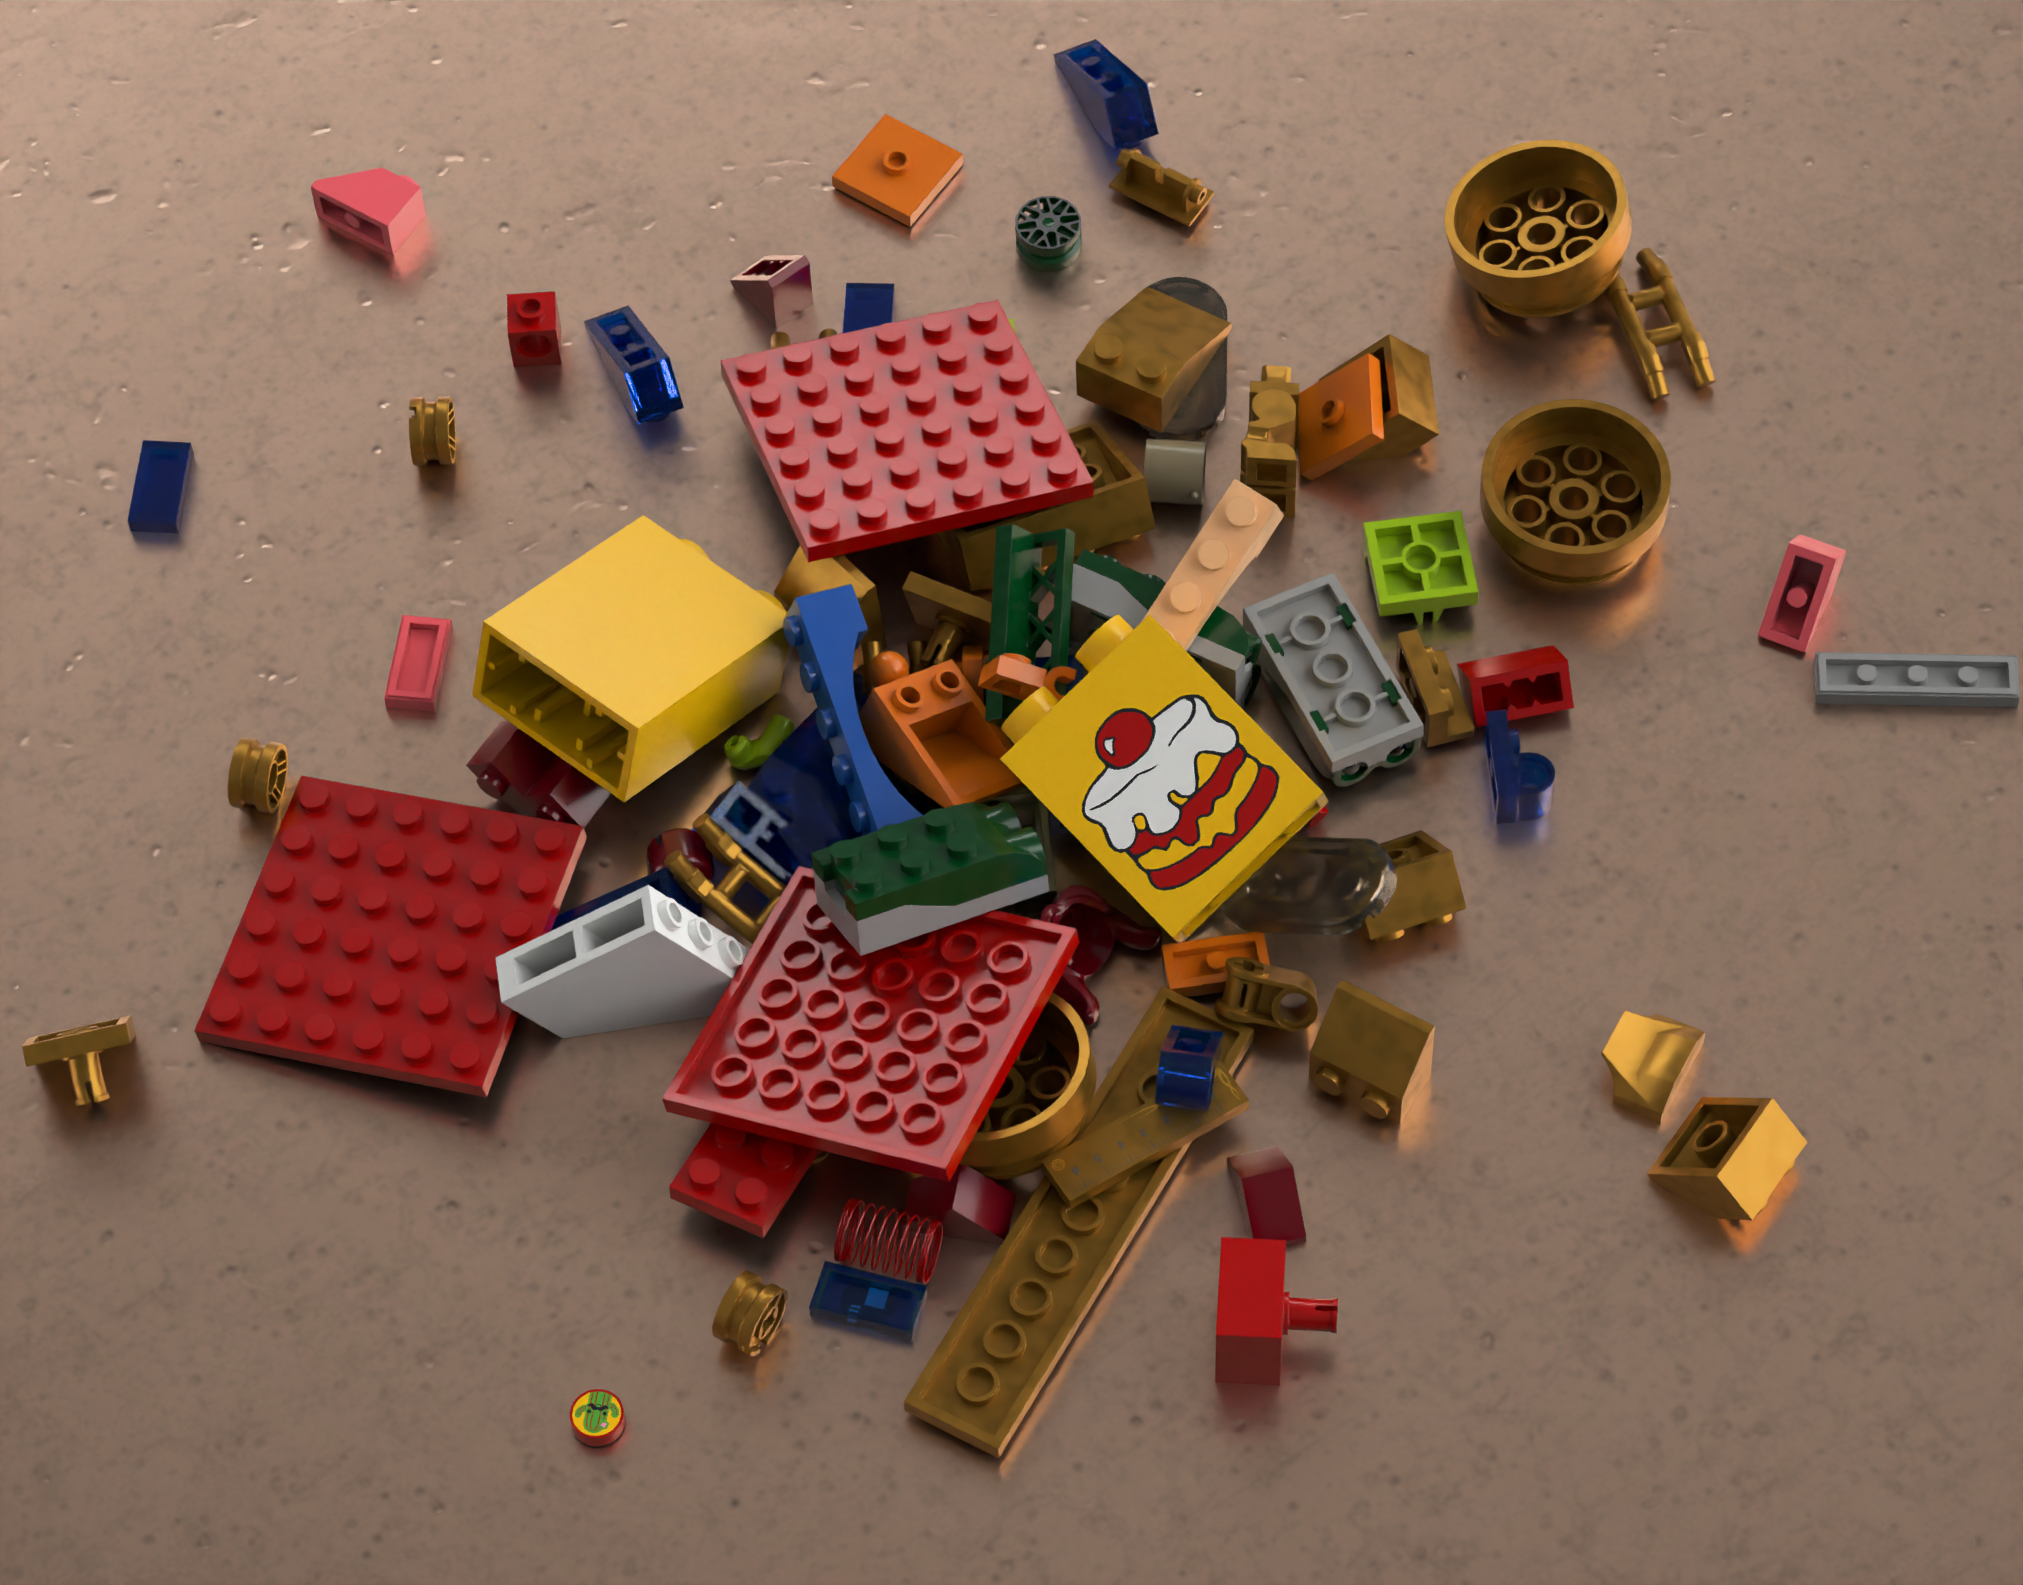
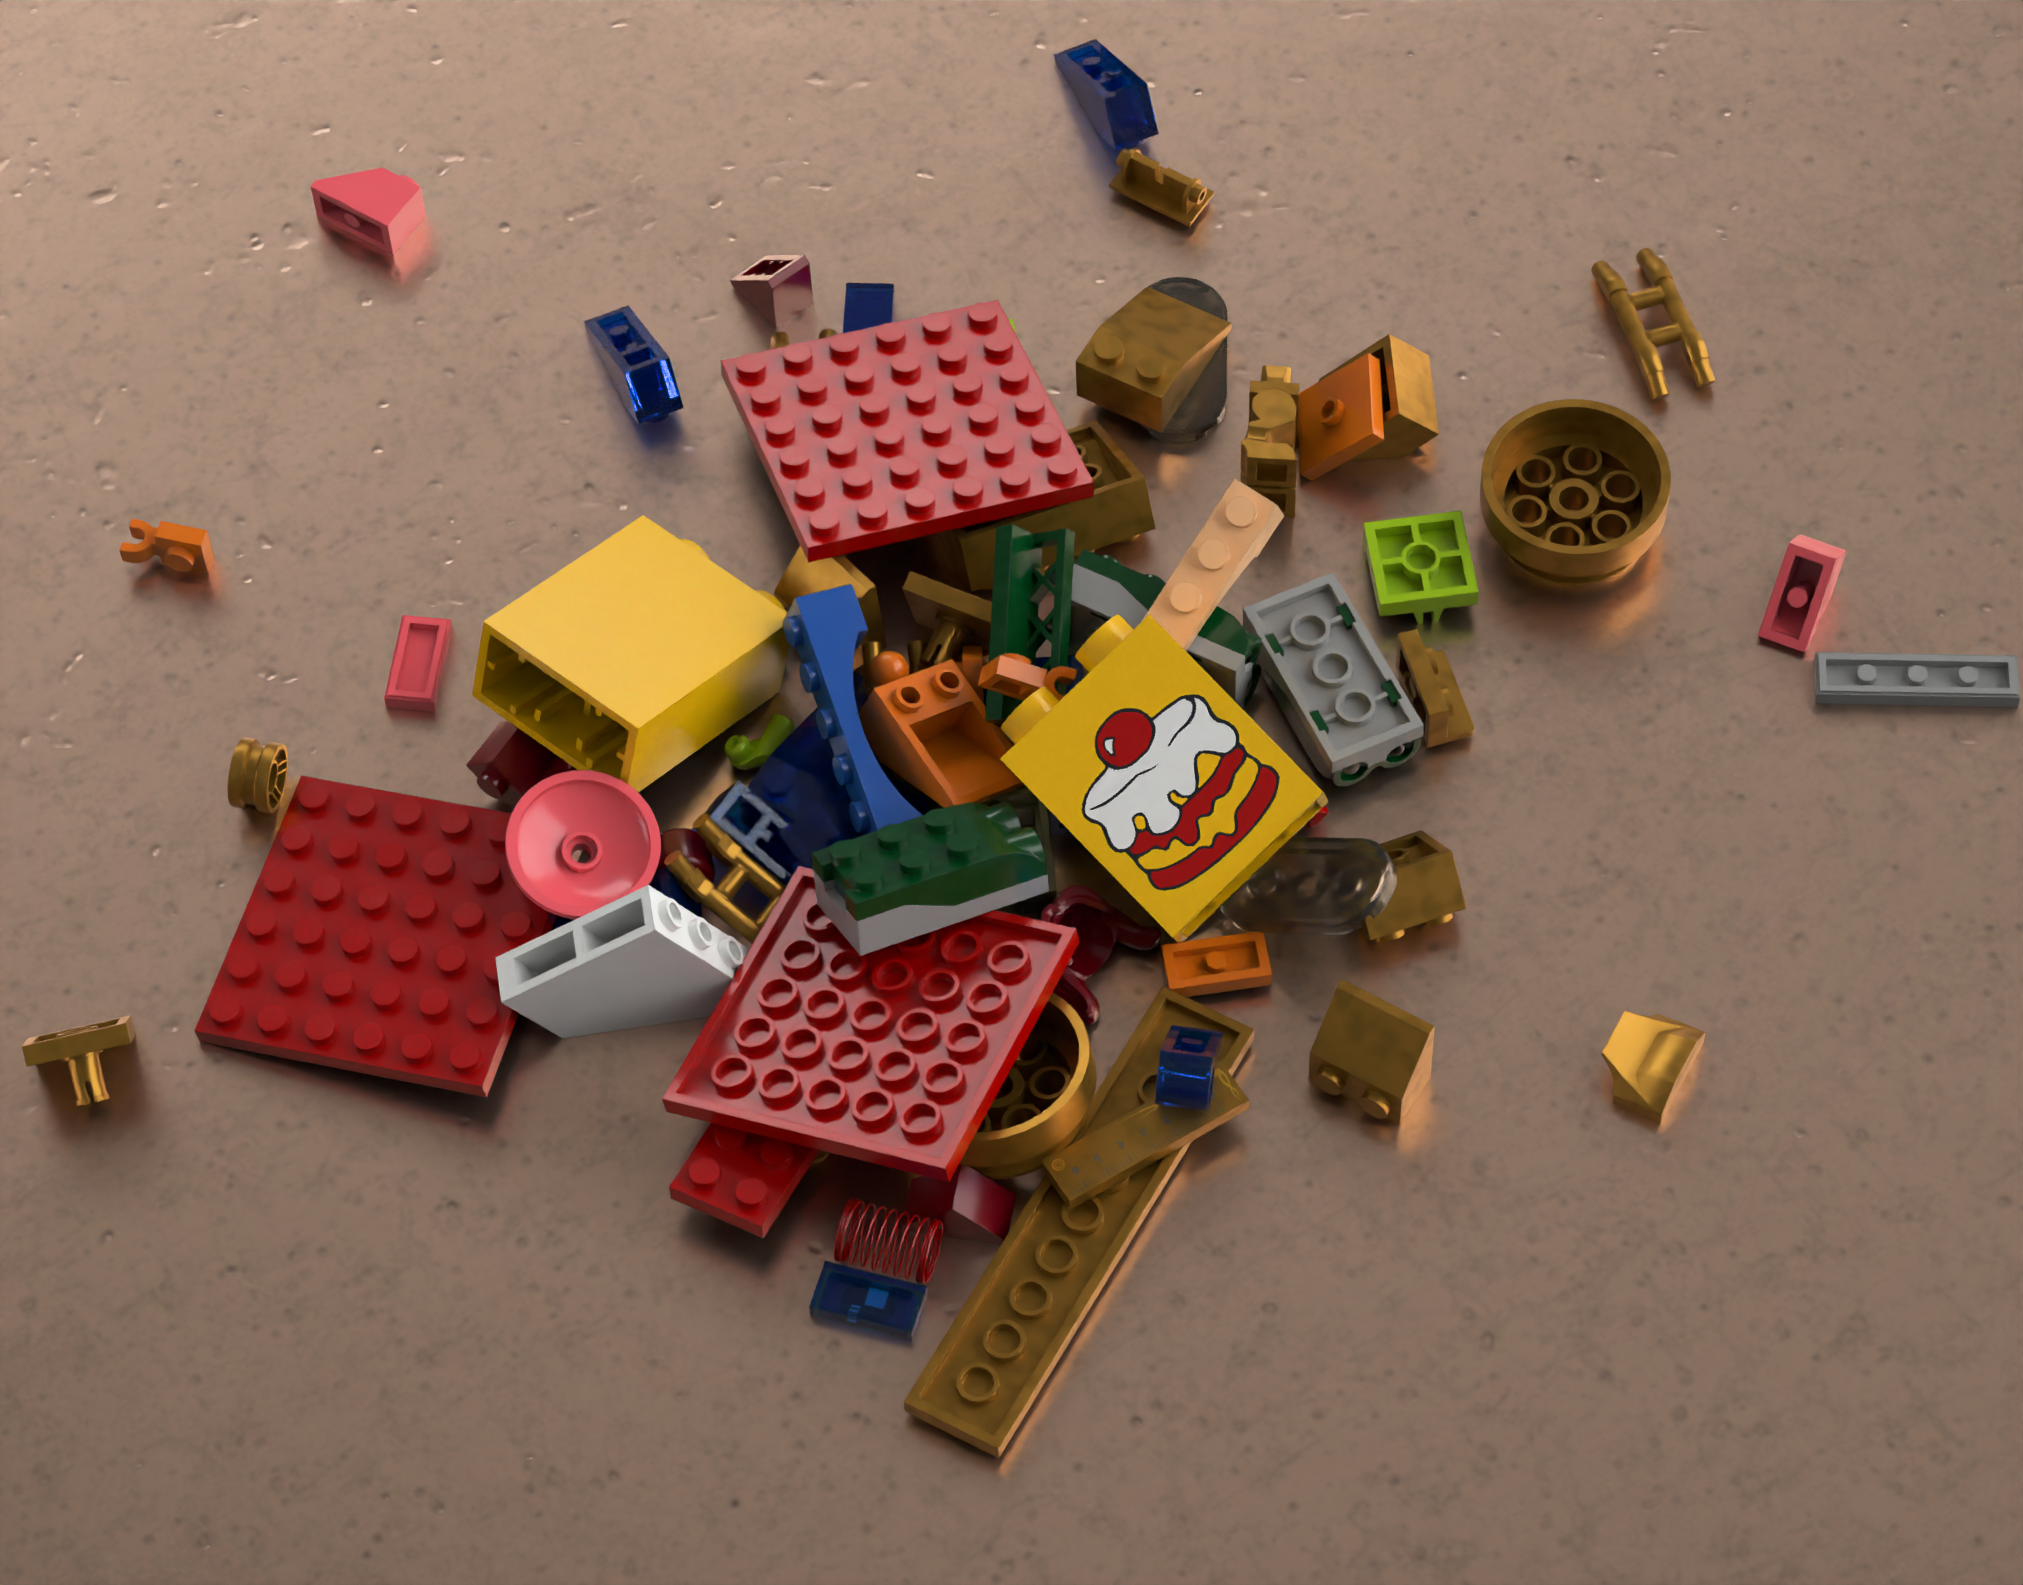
clear blue tile [127,440,194,534] -> none
pearl gold wheel [409,396,456,466] -> none
red brick [507,291,561,367] -> none
tile [570,1389,625,1446] -> none
pearl gold wheel [712,1270,788,1357] -> none
orange plate [832,114,963,227] -> none
dark green wheel [1015,196,1082,272] -> none
dark tan piece [1144,438,1206,505] -> none
pearl gold piece [1214,957,1318,1031] -> none
red brick [1215,1237,1338,1386] -> none
dark red slope [1227,1146,1306,1246] -> none
pearl gold wheel [1444,140,1632,318] -> none
red brick [1457,645,1574,727] -> none
clear blue plate [1484,710,1555,824] -> none
pearl gold slope [1647,1097,1807,1220] -> none
none -> orange plate [119,518,215,573]
none -> coral dish [505,770,661,919]

